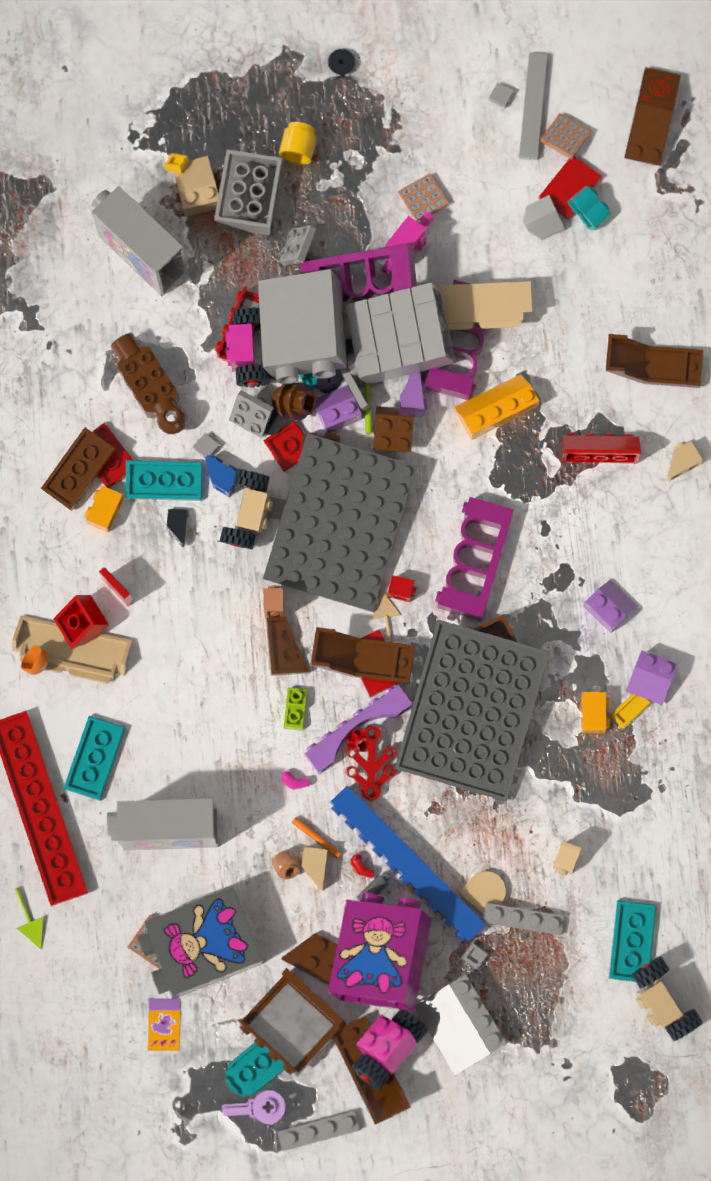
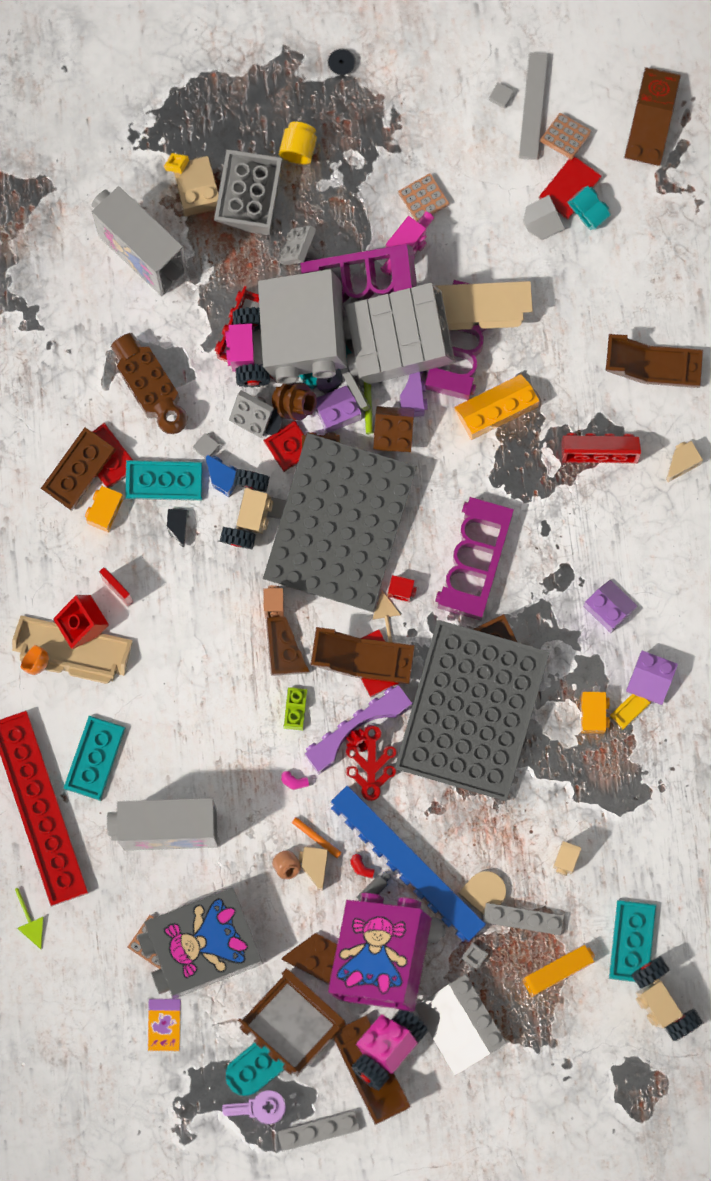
none -> light orange slope [522,945,595,998]

